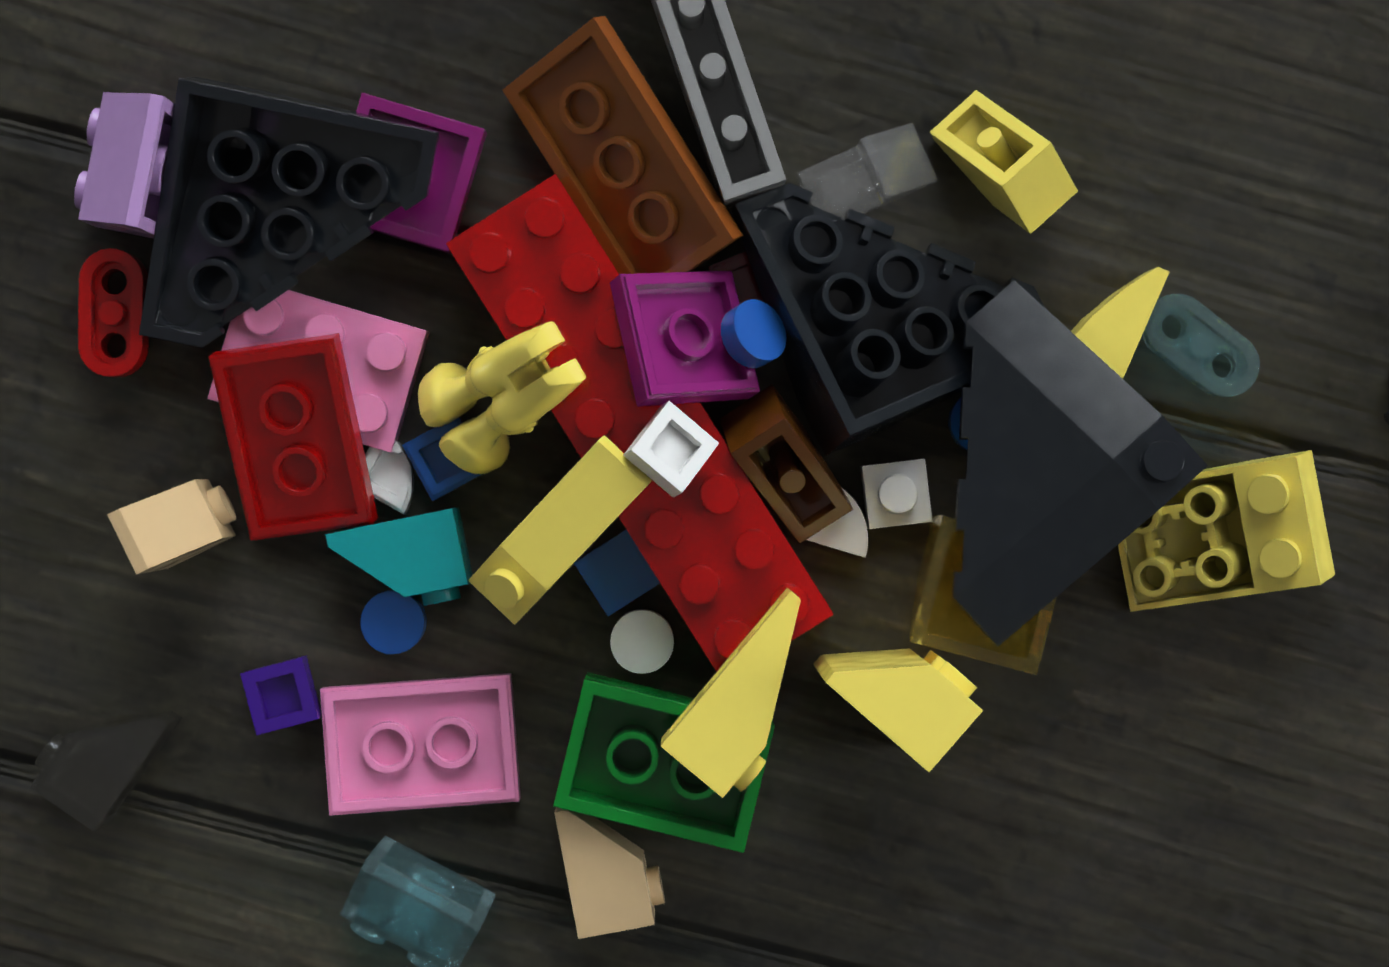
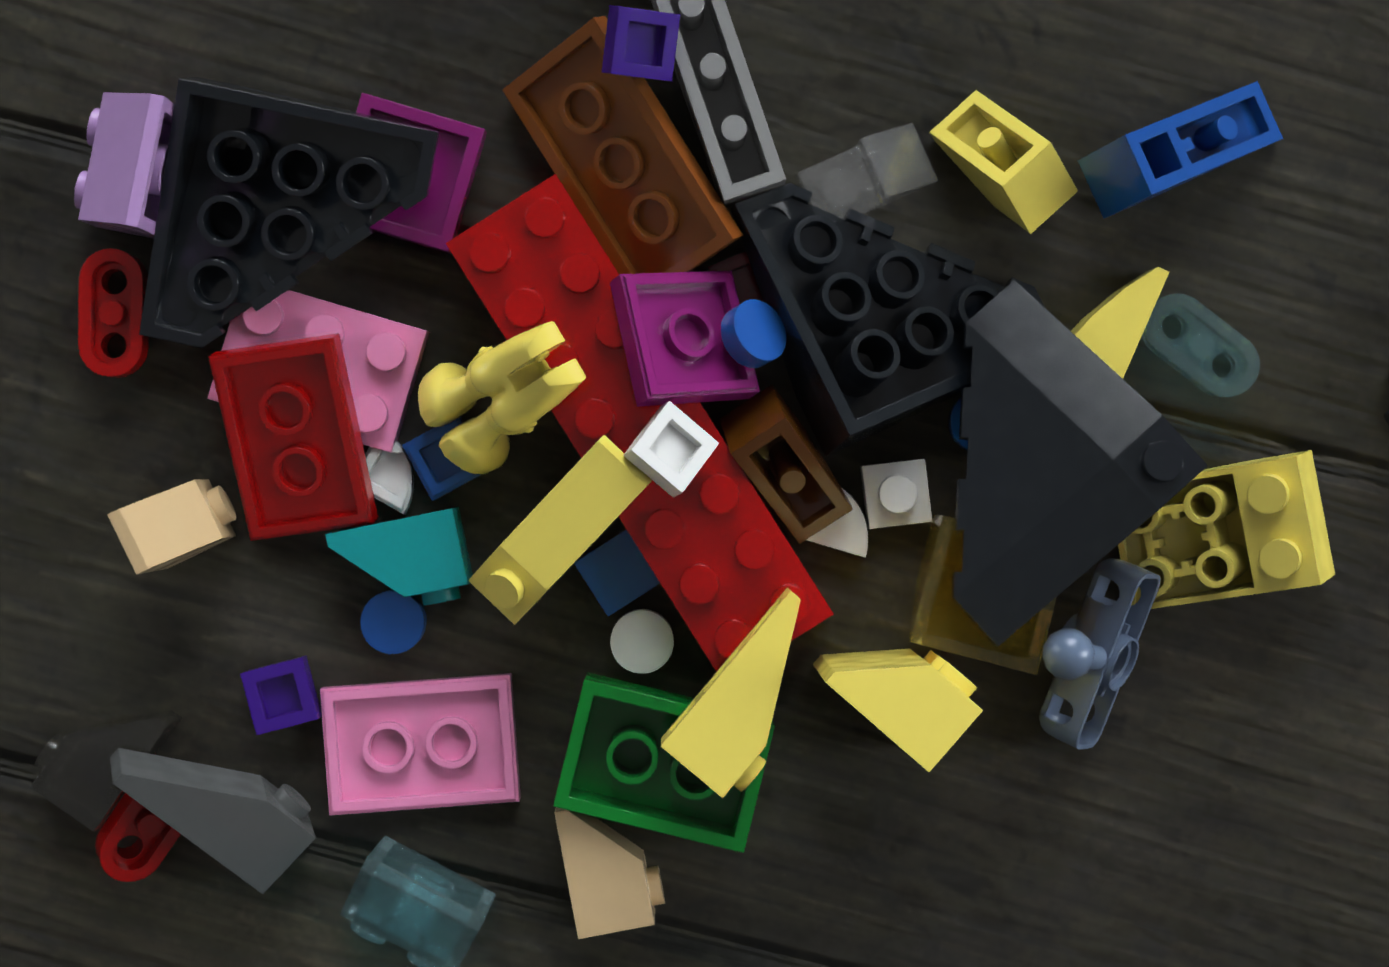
none -> red plate [95,793,181,882]
none -> dark grey slope [110,748,316,894]
none -> dark purple plate [602,5,681,81]
none -> sand blue piece [1039,558,1161,750]
none -> blue slope [1078,81,1283,219]

